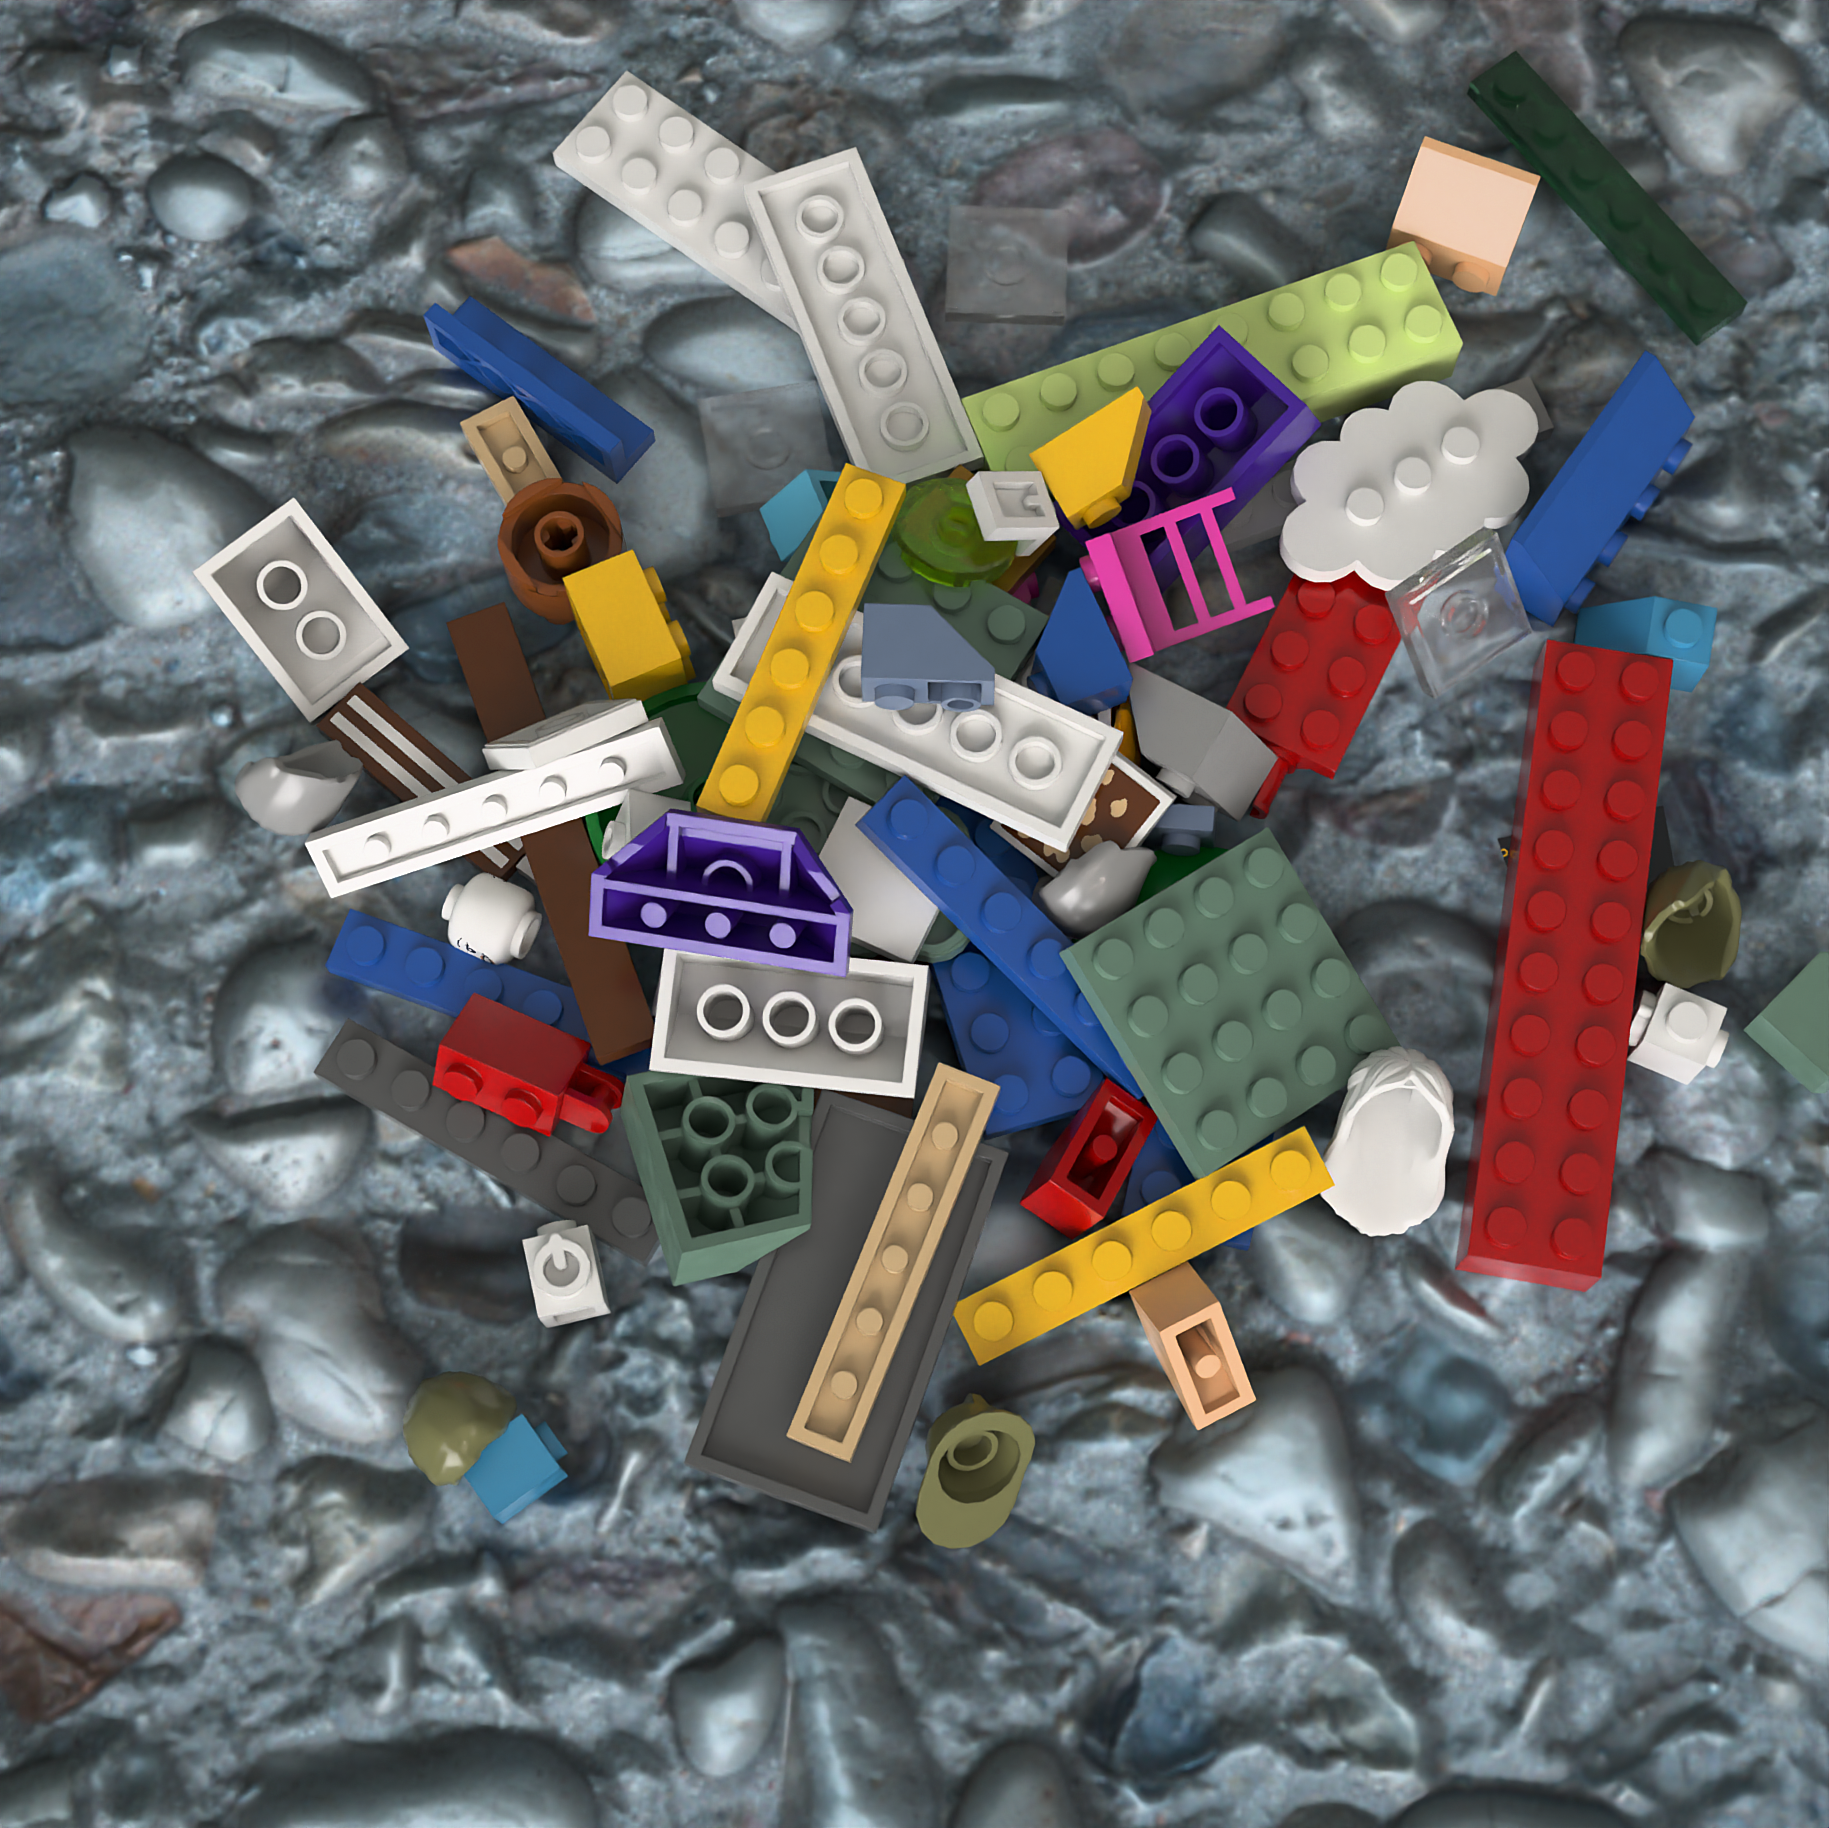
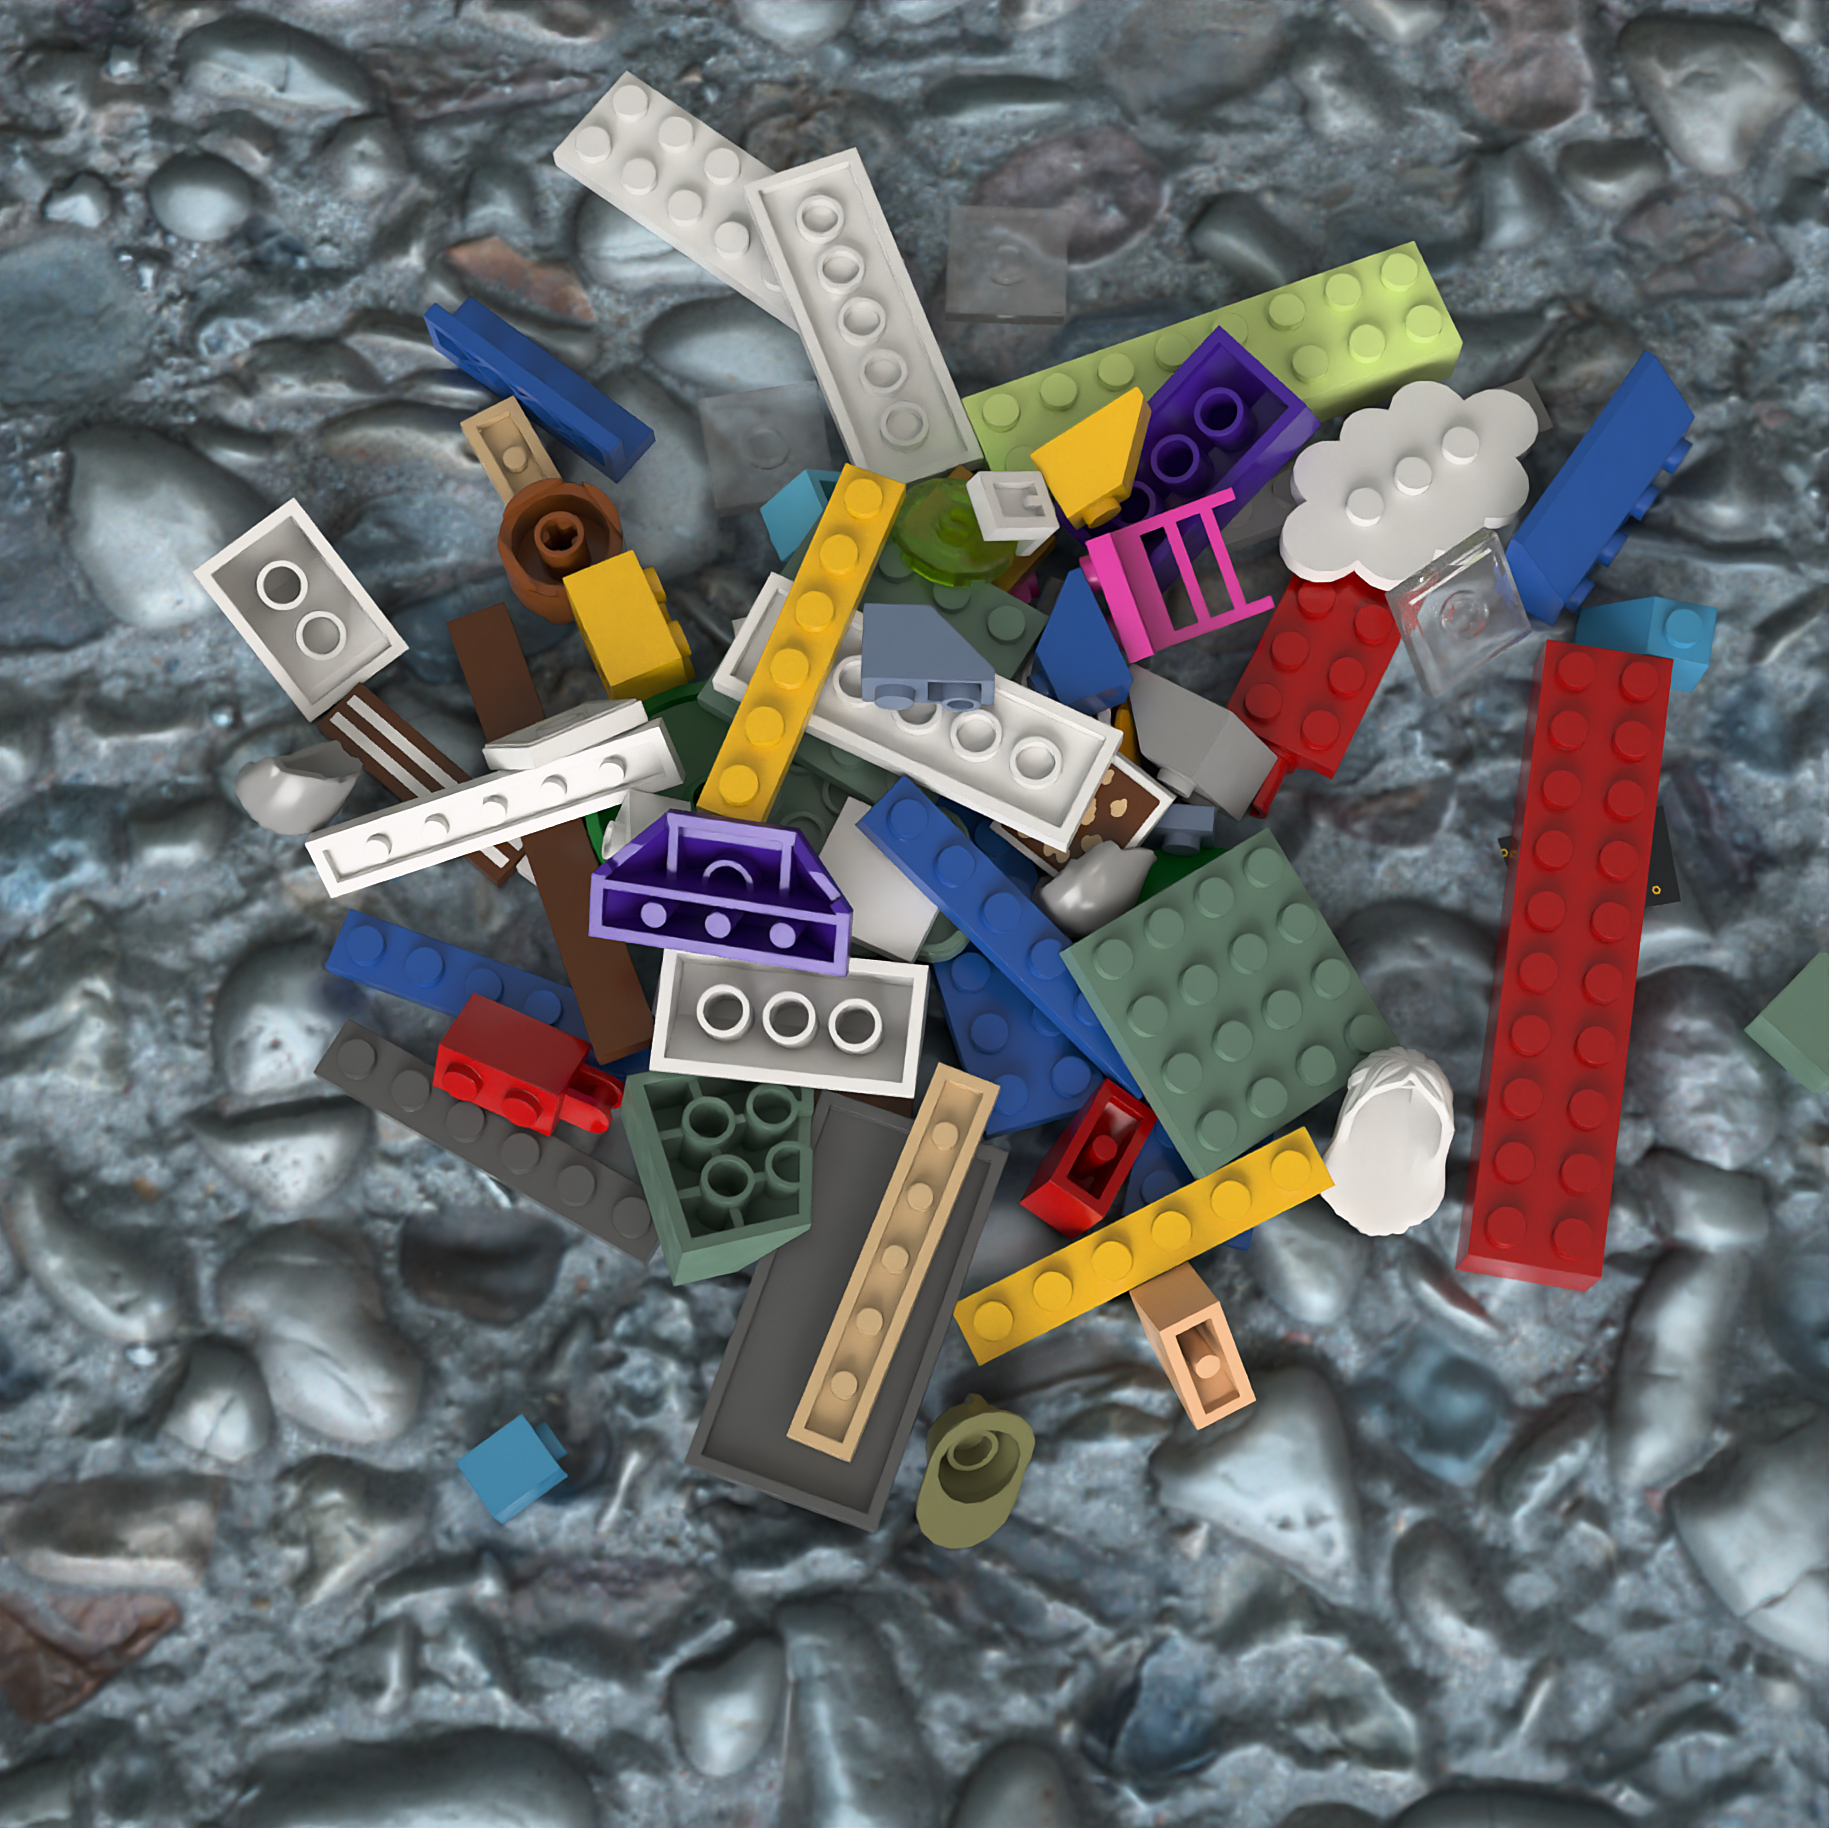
olive hair [403,1371,517,1486] -> none
white head [442,872,542,965] -> none
white brick [522,1220,611,1328] -> none
light nougat slope [1386,136,1541,296] -> none
clear green plate [1467,51,1748,346] -> none
white brick [1627,983,1729,1085] -> none
olive hair [1641,860,1742,989] -> none

